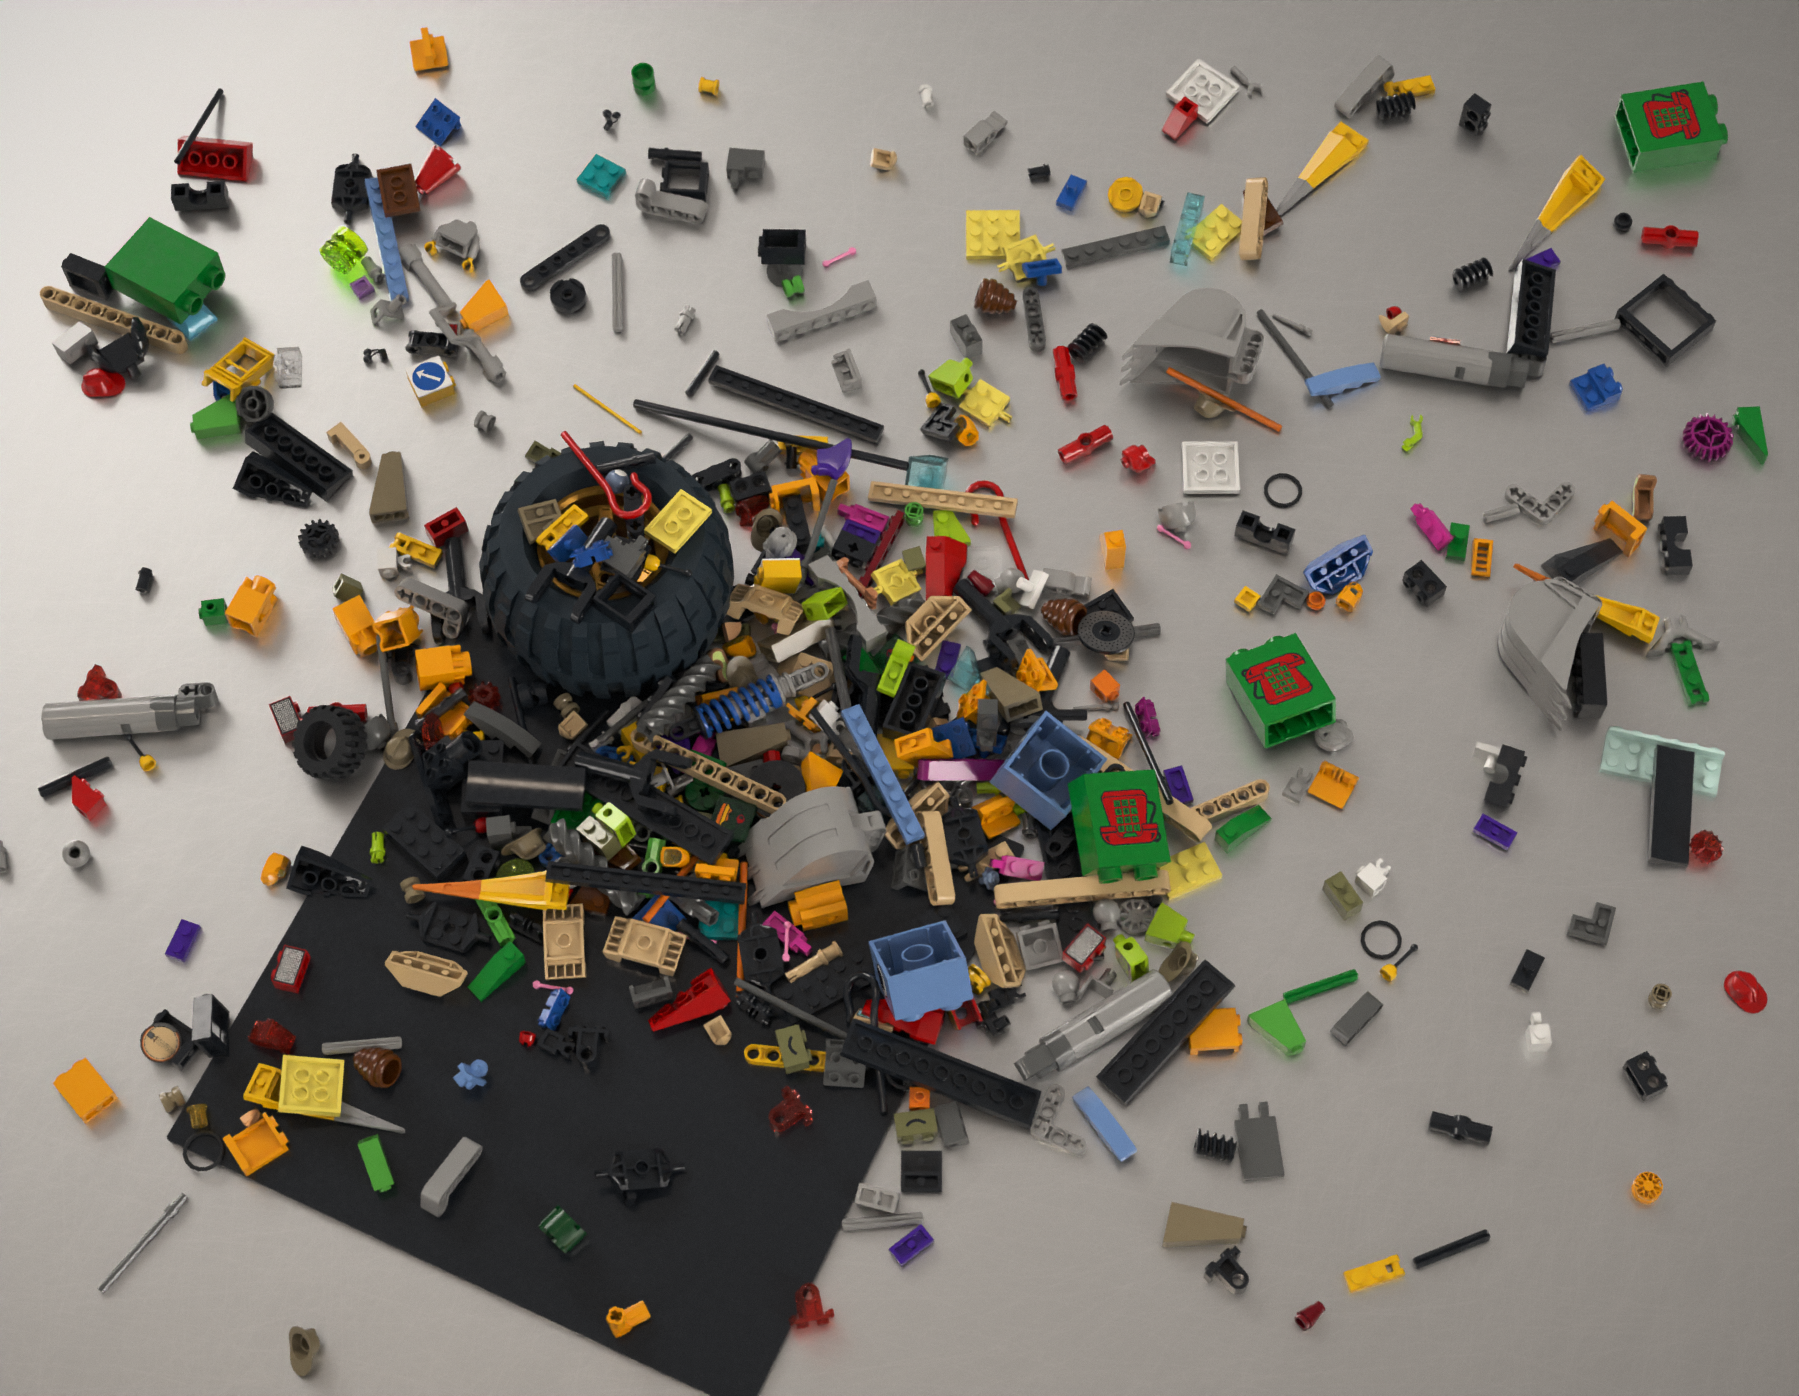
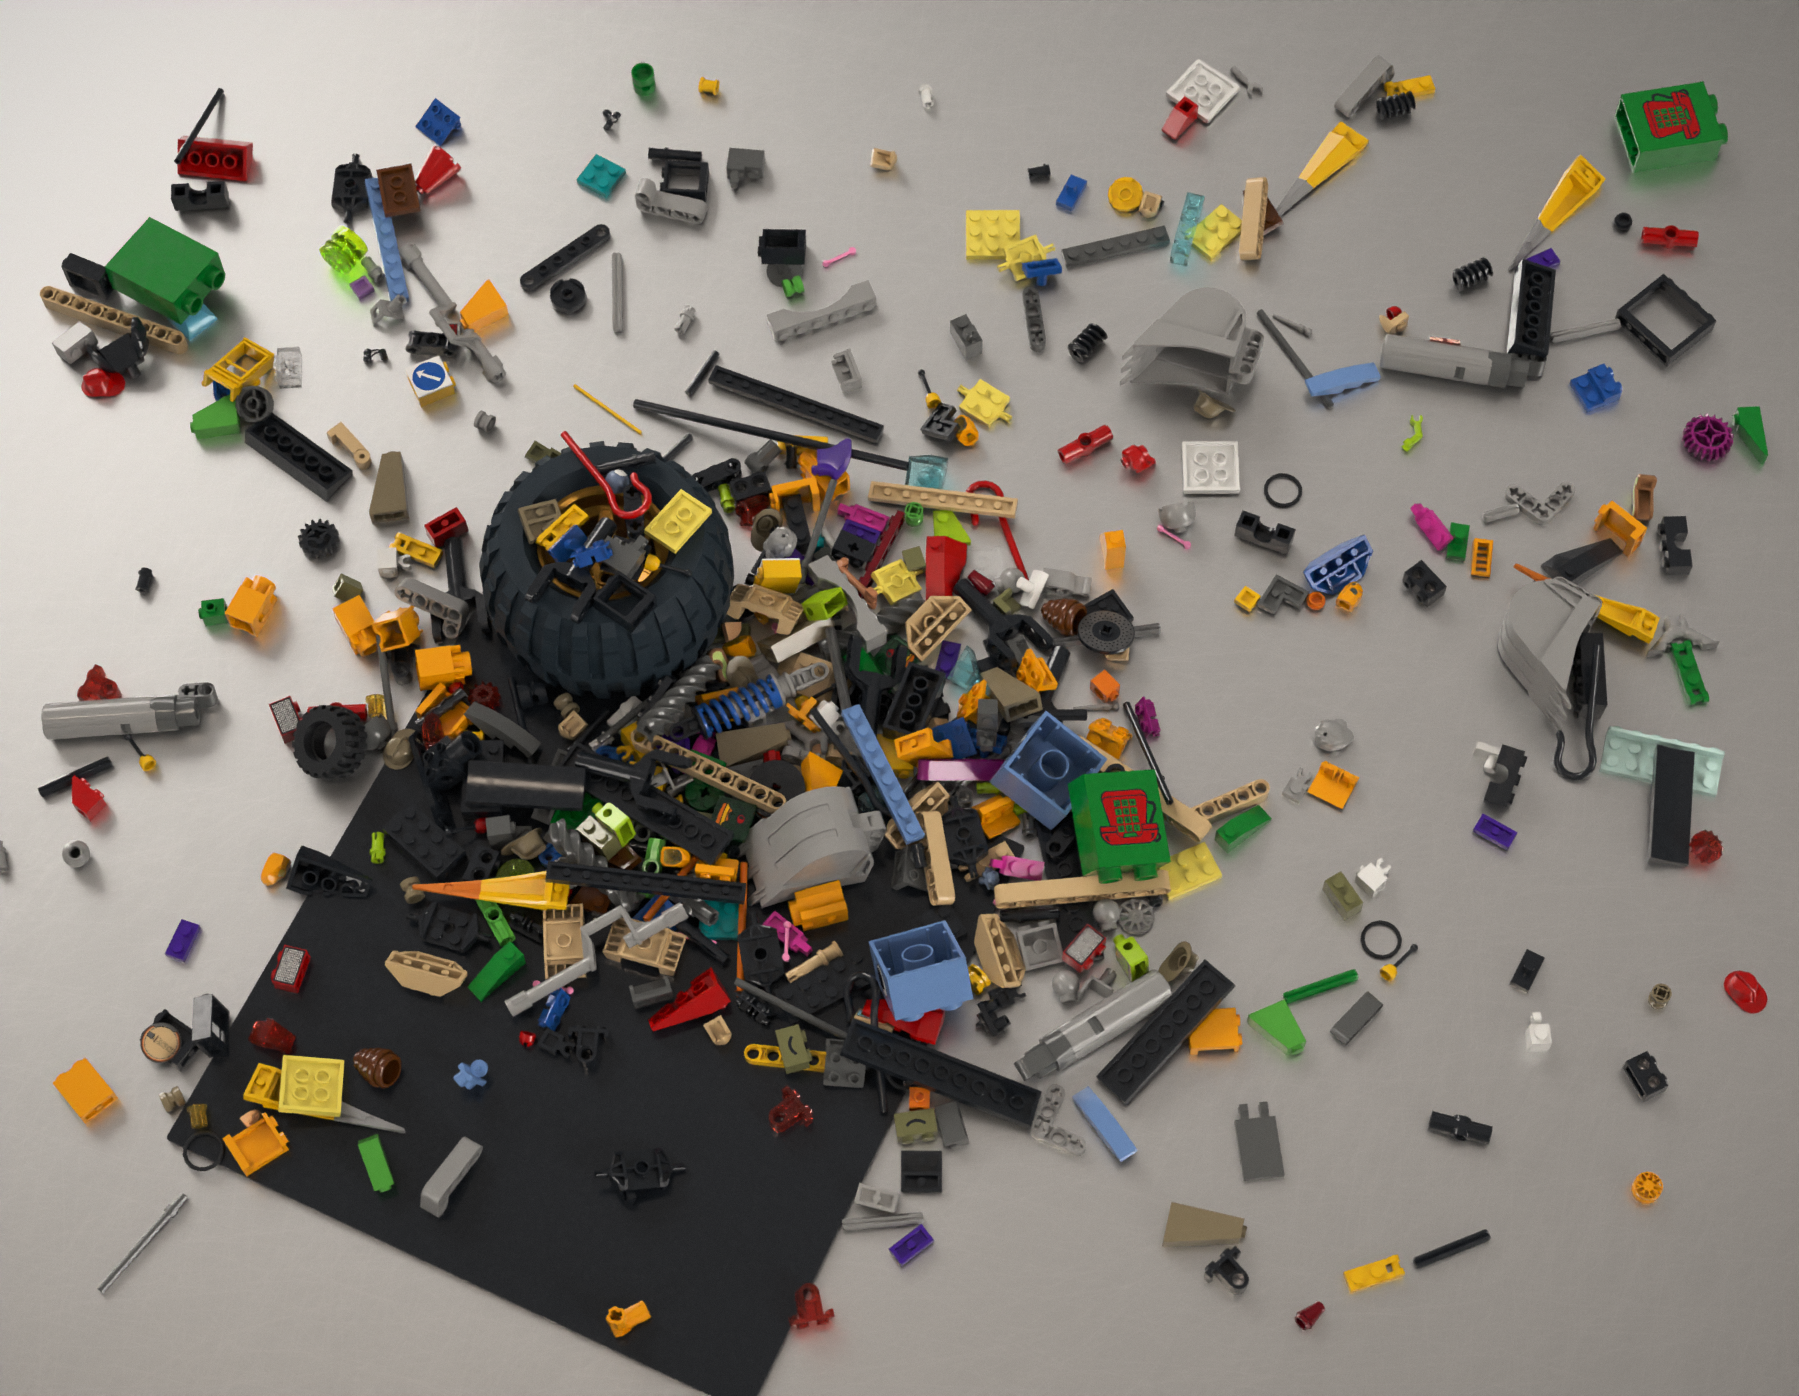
black wedge [232,451,313,507] -> none
dark tan piece [289,1326,320,1376] -> none
light grey axle [322,1037,402,1055] -> none
light orange bracket [410,27,448,71] -> none
light grey torso [424,220,479,273] -> none
dark green brick [538,1205,587,1254] -> none
lime plate [876,639,916,698] -> none
lime torso [928,358,973,399] -> none
red piece [946,997,983,1031] -> none
light grey piece [964,111,1008,155] -> none
reddish brown piece [973,278,1017,314] -> none
red piece [1052,345,1077,401] -> none
lime torso [1144,902,1195,949] -> none
dark purple plate [1163,765,1194,805] -> none
orange piece [1166,367,1283,432] -> none
black piece [1194,1128,1238,1163] -> none
green brick [1226,633,1336,749] -> none
black brick [1459,93,1492,136] -> none
dark grey plate [1567,902,1616,946] -> none
none -> clear yellow bush [365,694,384,718]
none -> light grey piece [505,902,689,1017]
none -> black piece [1554,644,1601,781]

